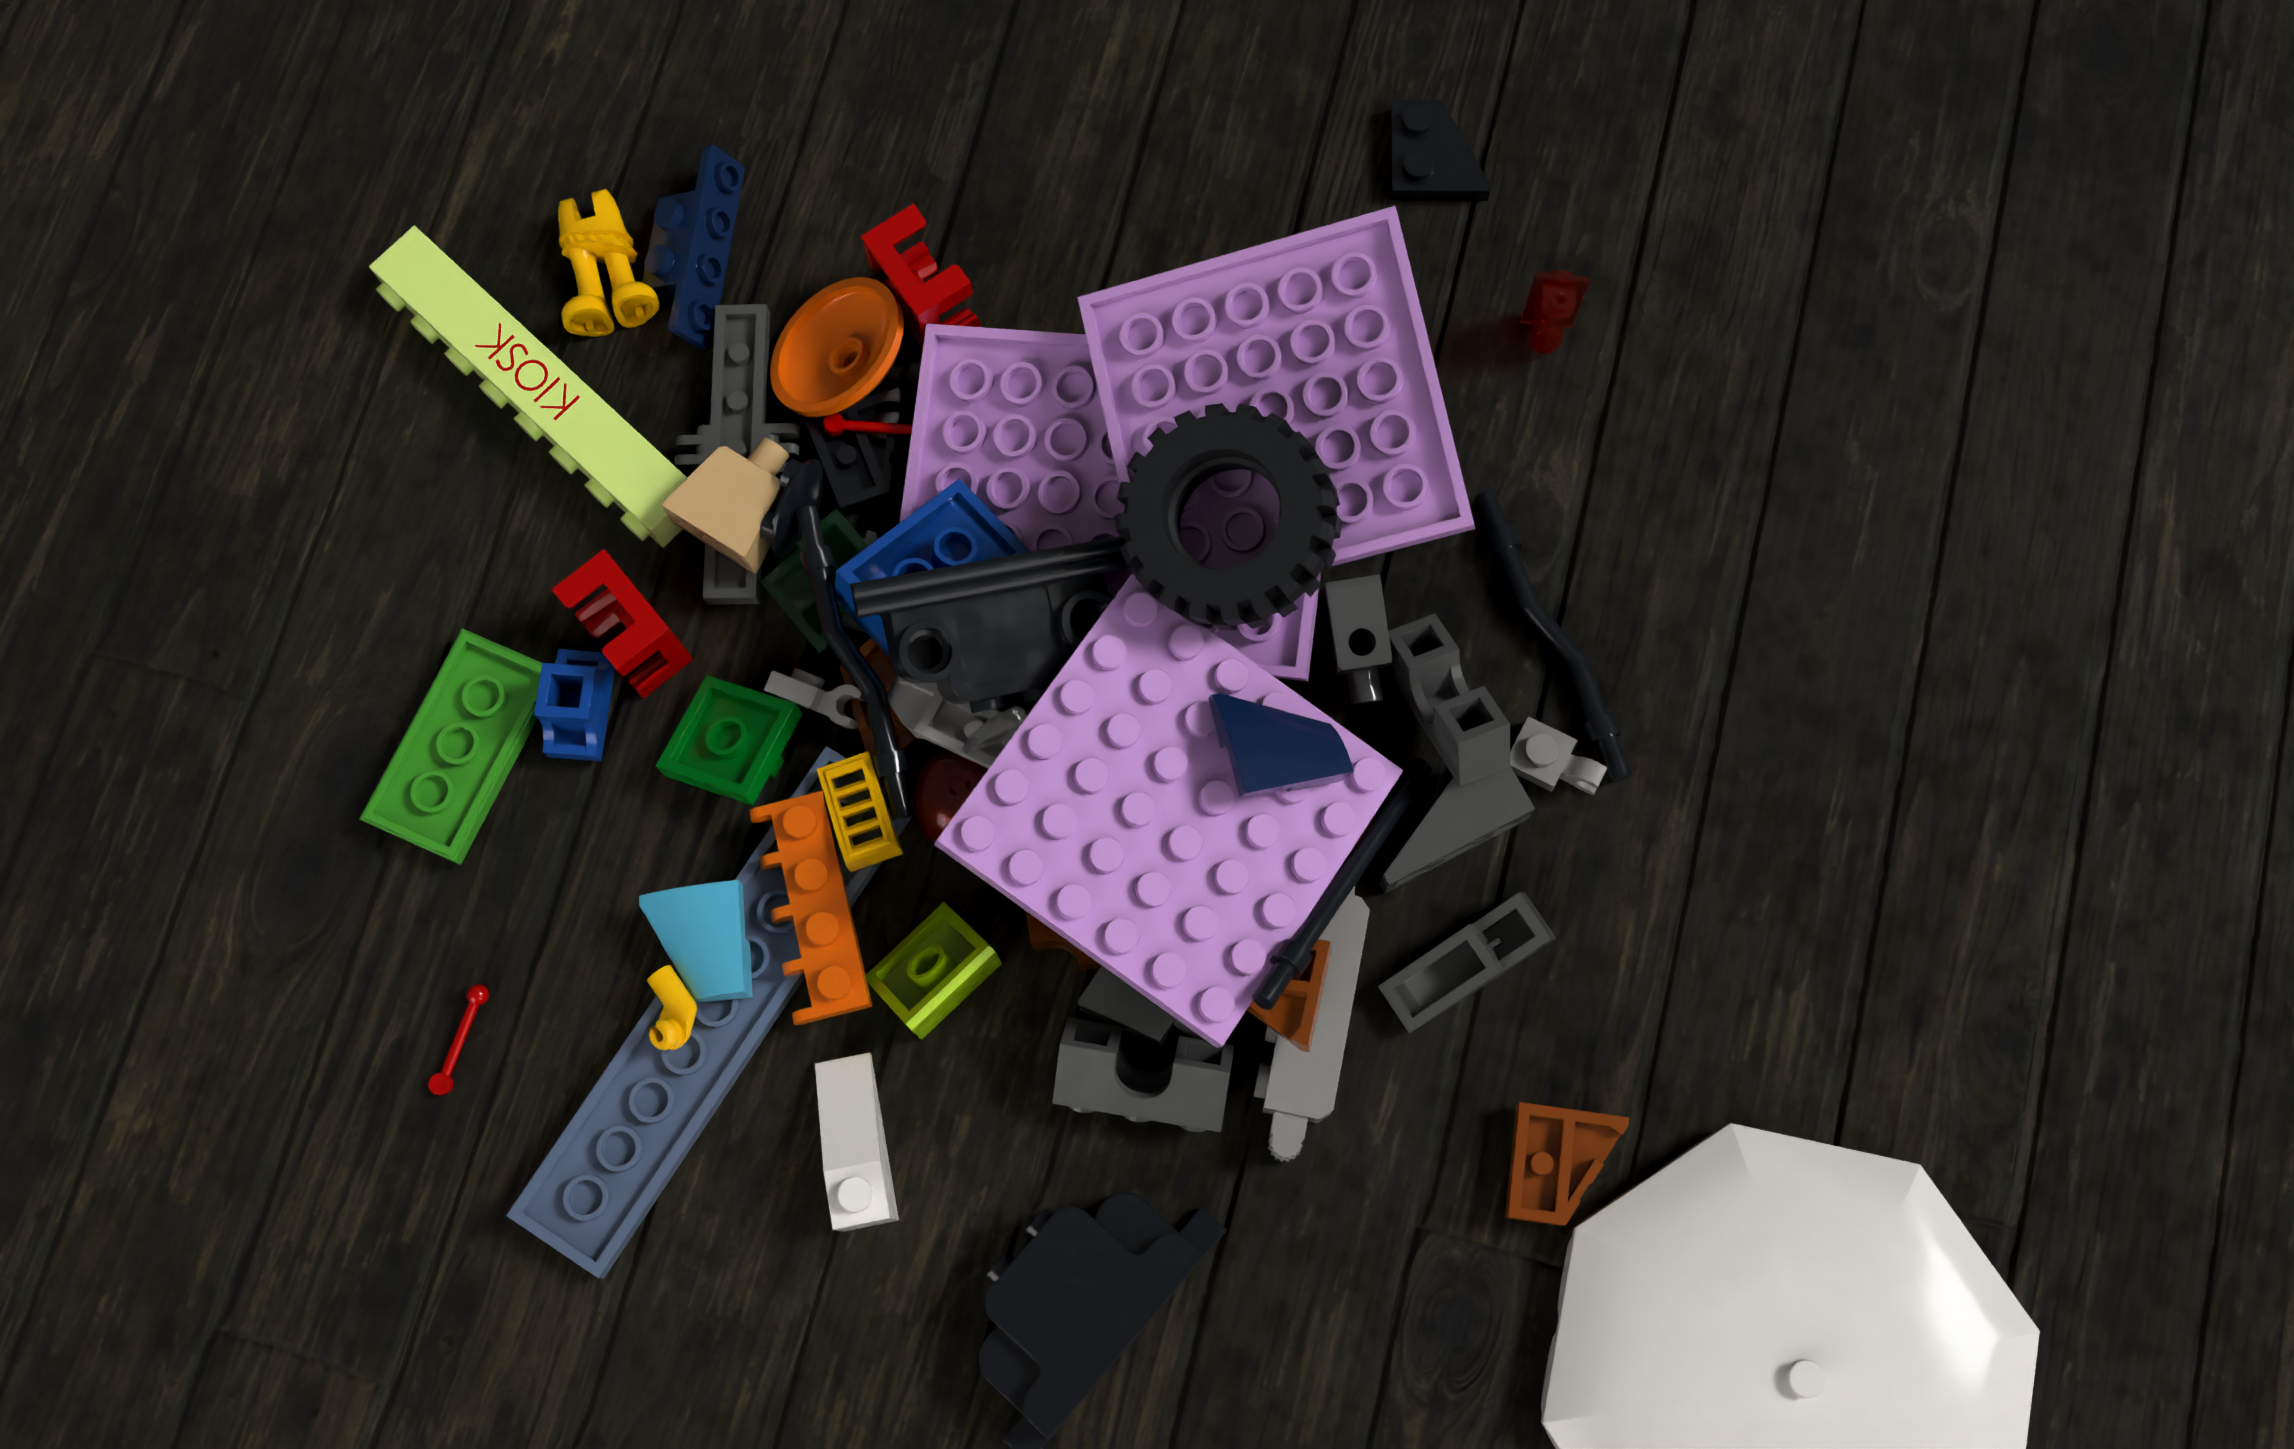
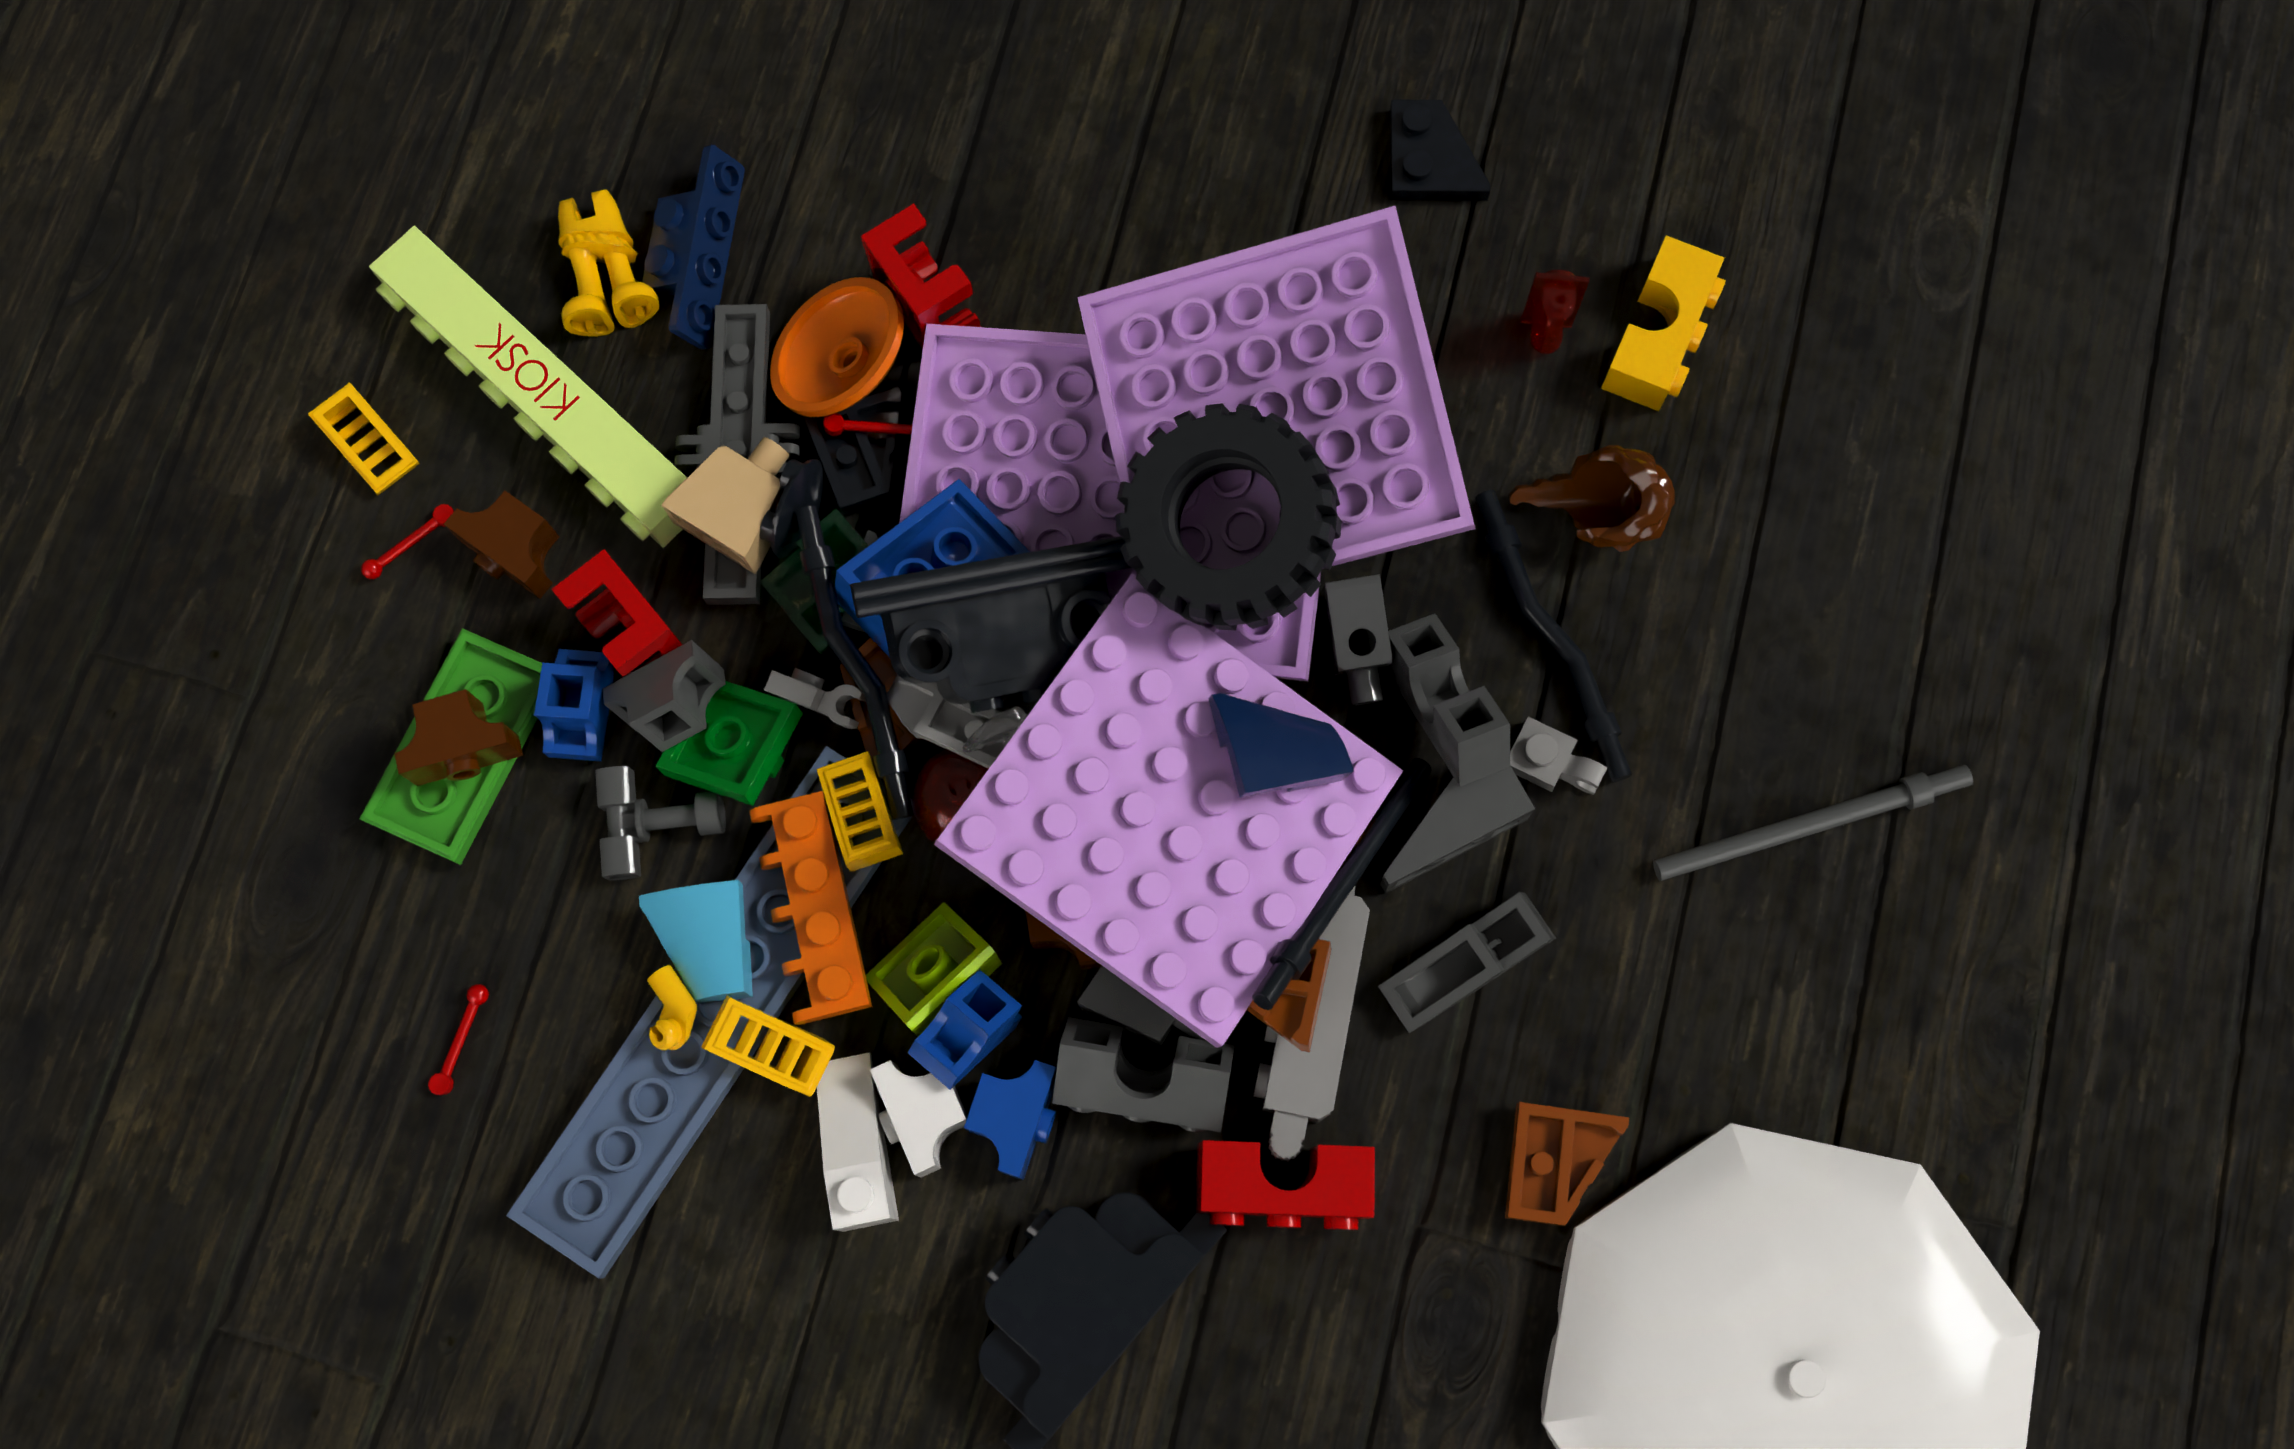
none -> yellow slope [308,382,420,495]
none -> red hinge [361,504,454,579]
none -> reddish brown brick [394,689,523,786]
none -> reddish brown brick [444,490,560,599]
none -> dark grey bar [595,766,726,881]
none -> dark grey brick [603,640,726,752]
none -> yellow slope [701,995,835,1097]
none -> white brick [870,1060,968,1178]
none -> blue brick [908,969,1022,1090]
none -> blue brick [964,1060,1057,1180]
none -> red arch [1196,1140,1375,1230]
none -> reddish brown hair [1509,445,1675,552]
none -> yellow arch [1601,235,1726,411]
none -> dark grey bar [1653,765,1973,881]

